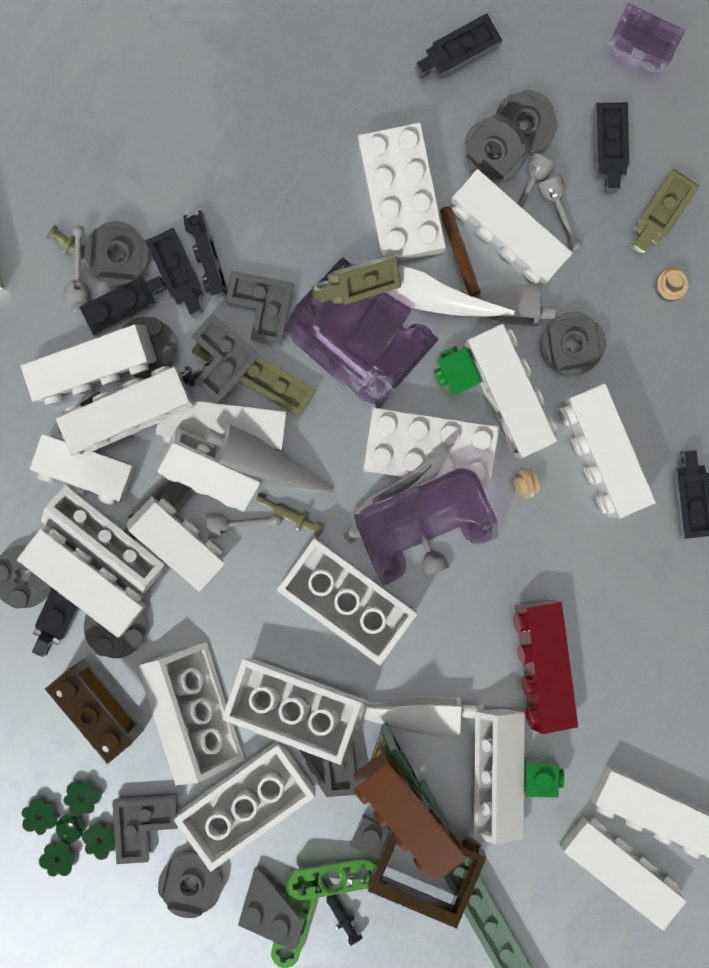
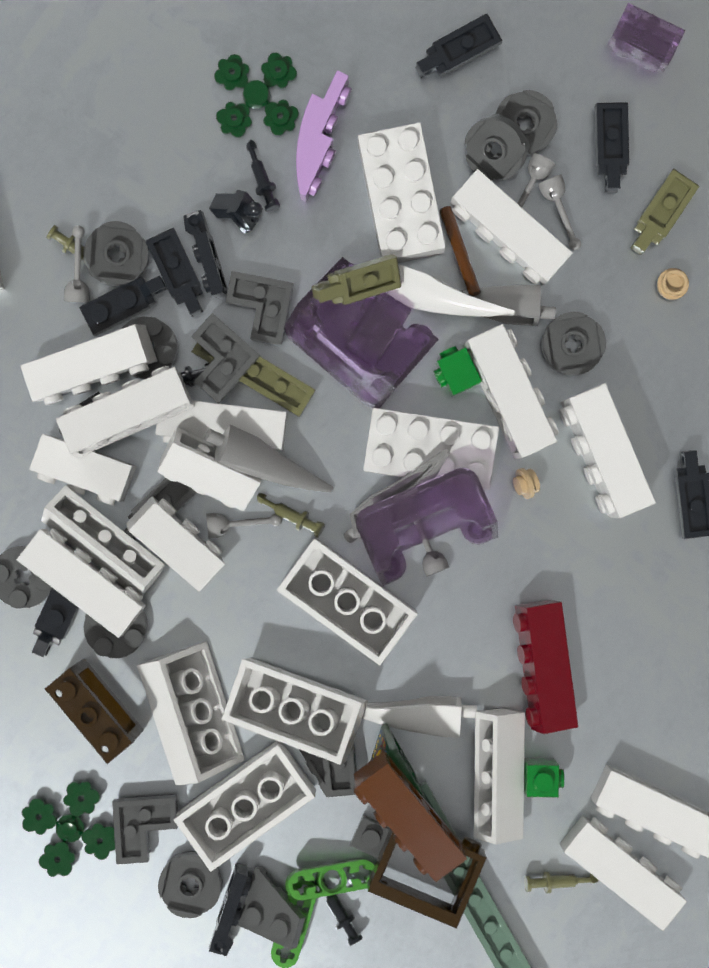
none -> black piece [209,190,263,233]
none -> black hinge [209,863,252,956]
none -> dark green plant [214,53,299,138]
none -> black piece [246,140,280,212]
none -> lavender slope [296,70,352,202]
none -> olive piece [524,872,599,894]

